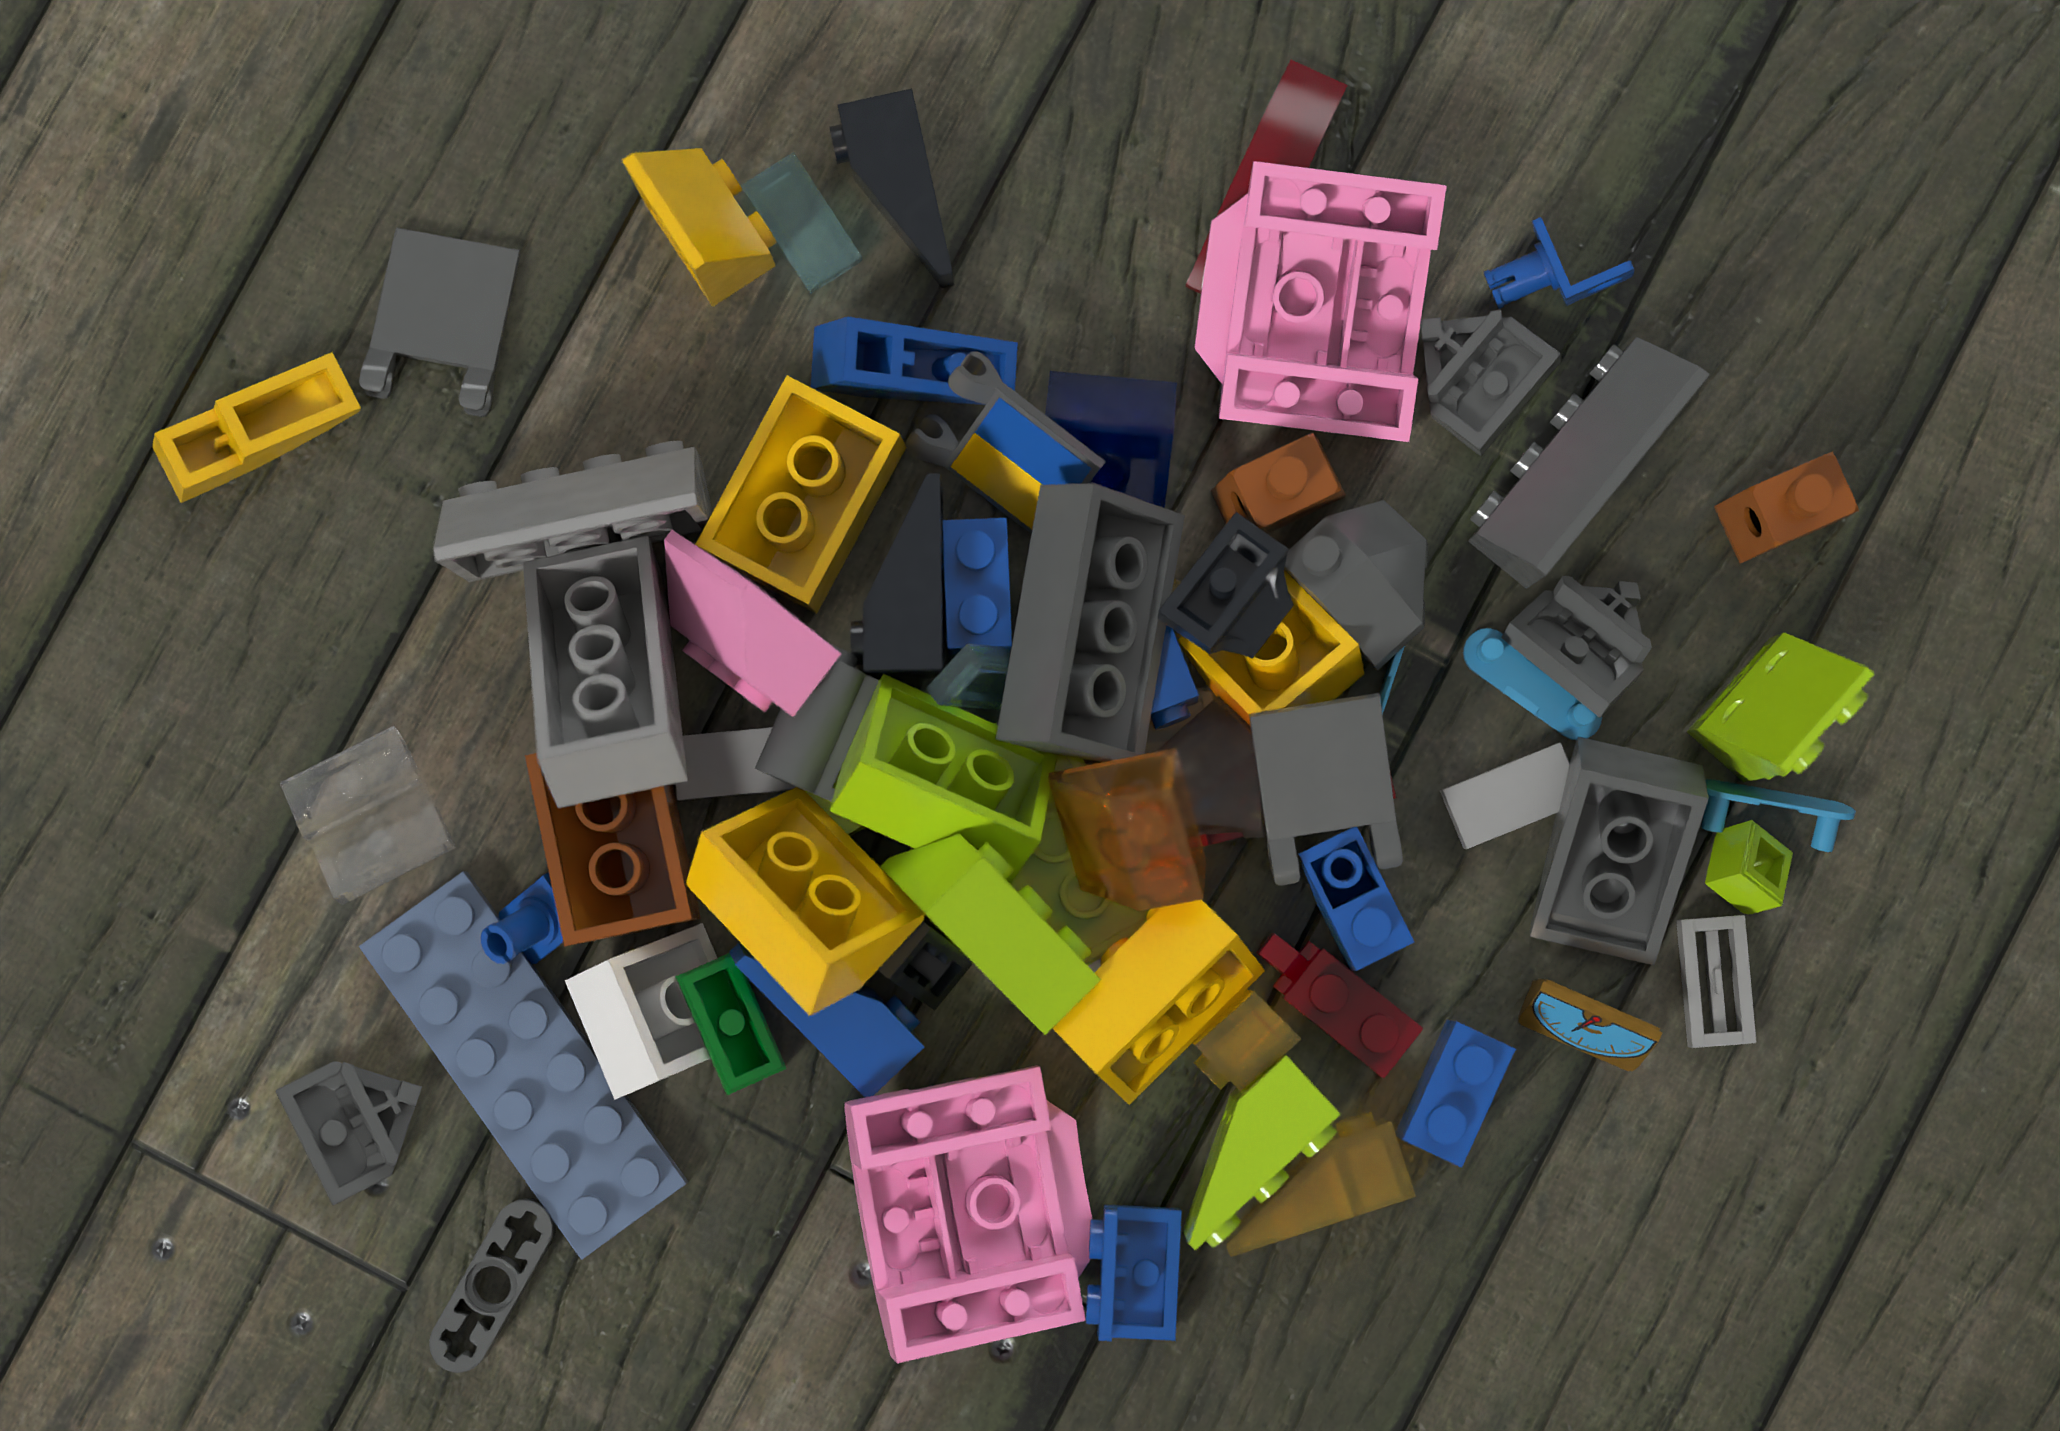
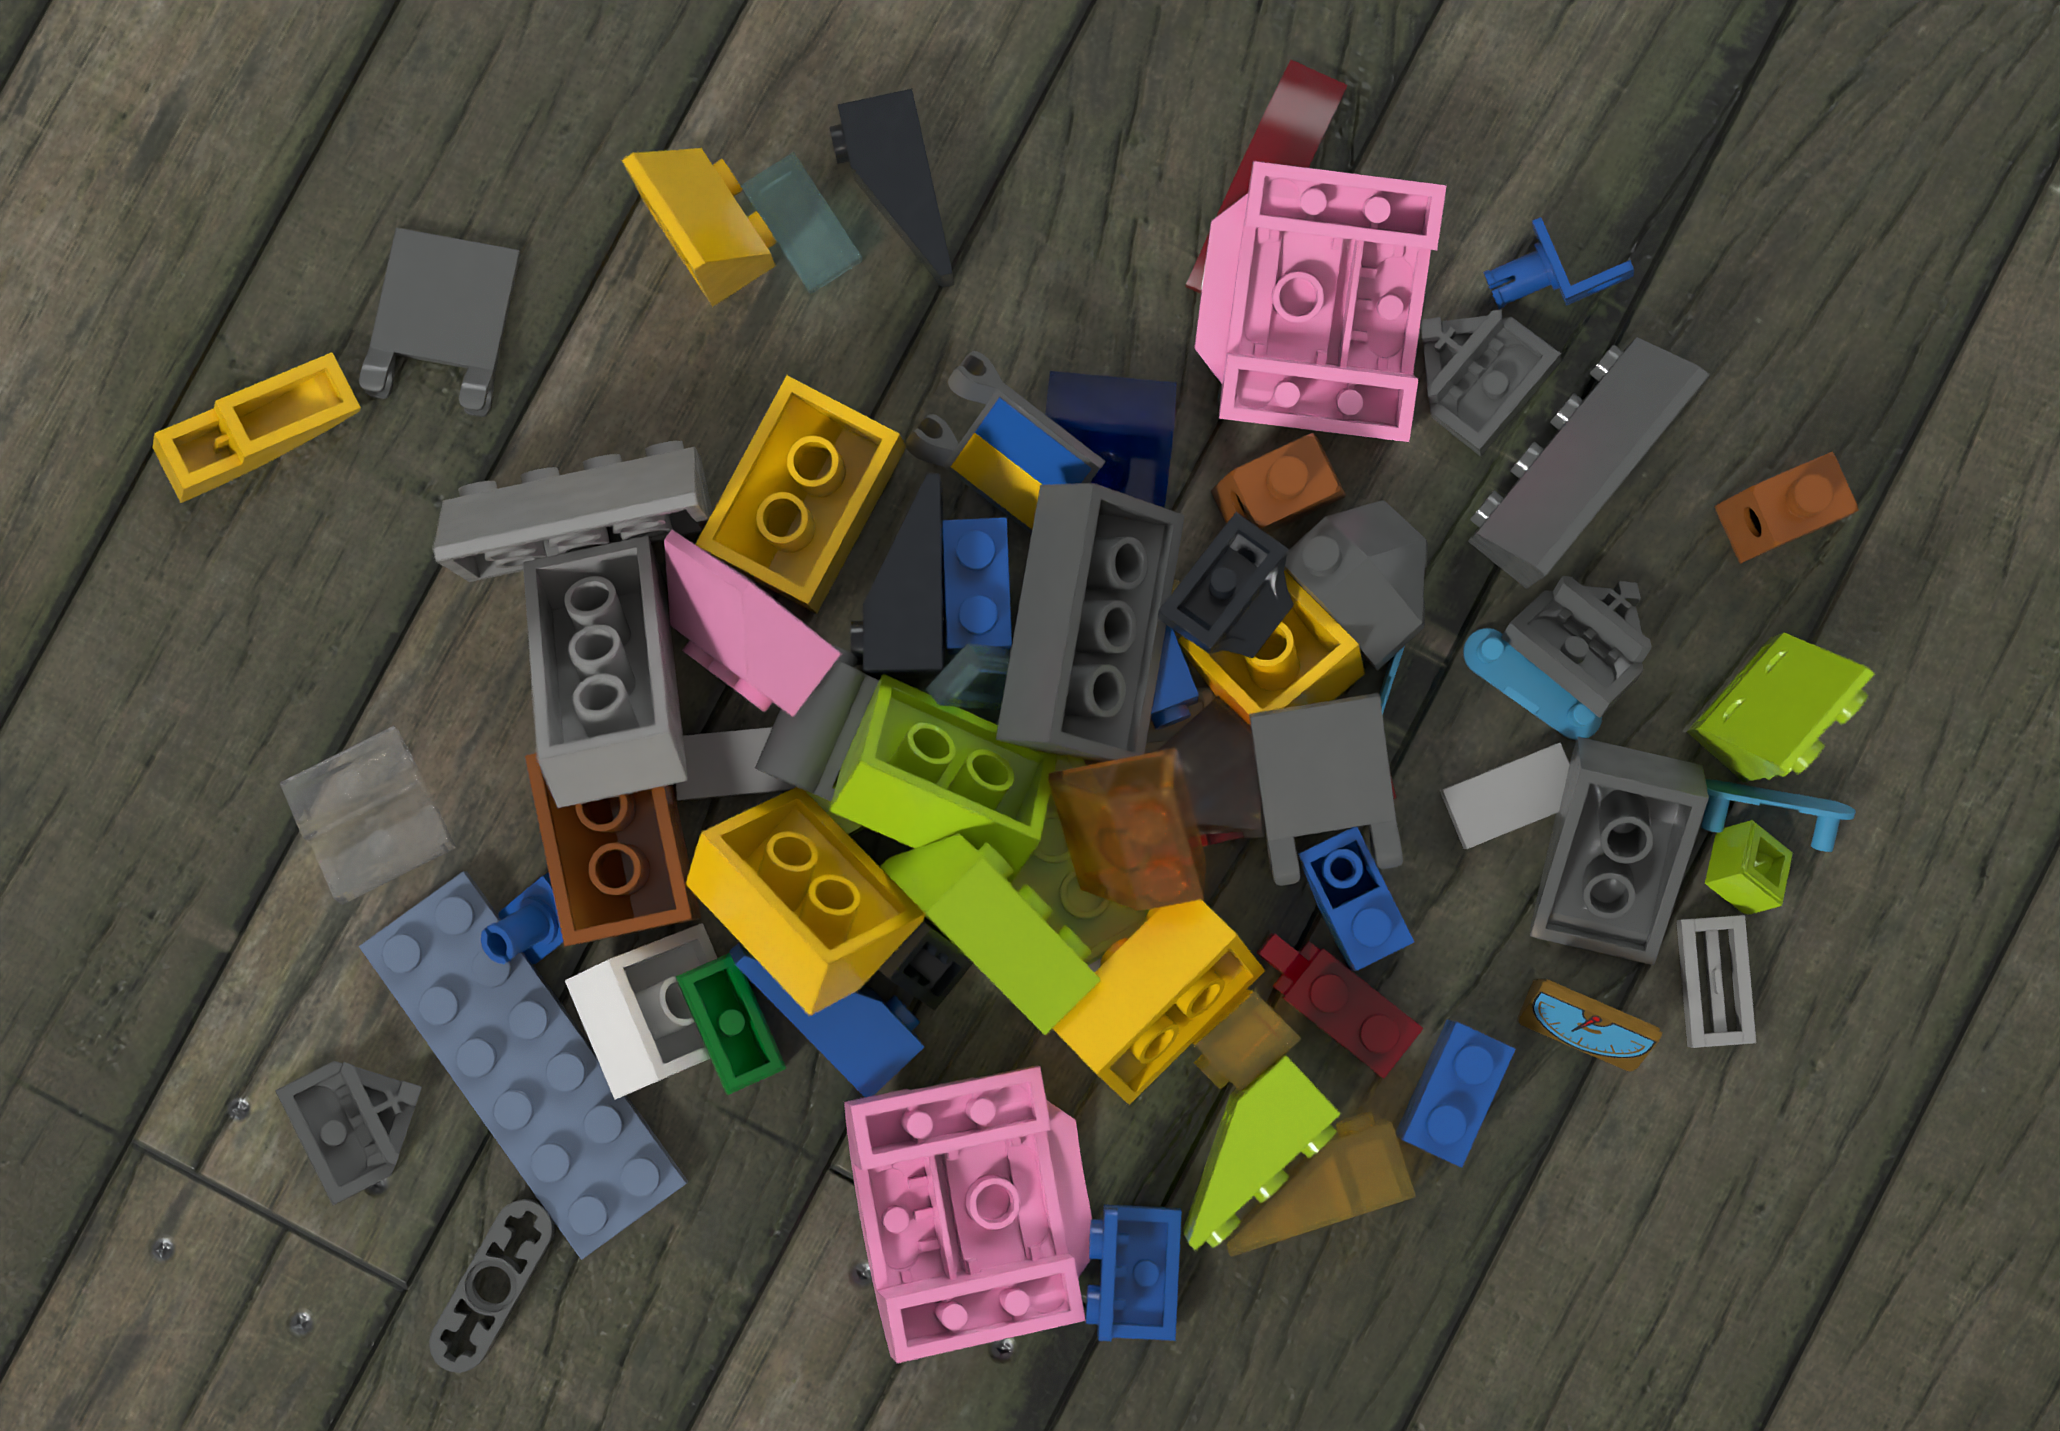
blue slope [811,317,1018,405] -> none

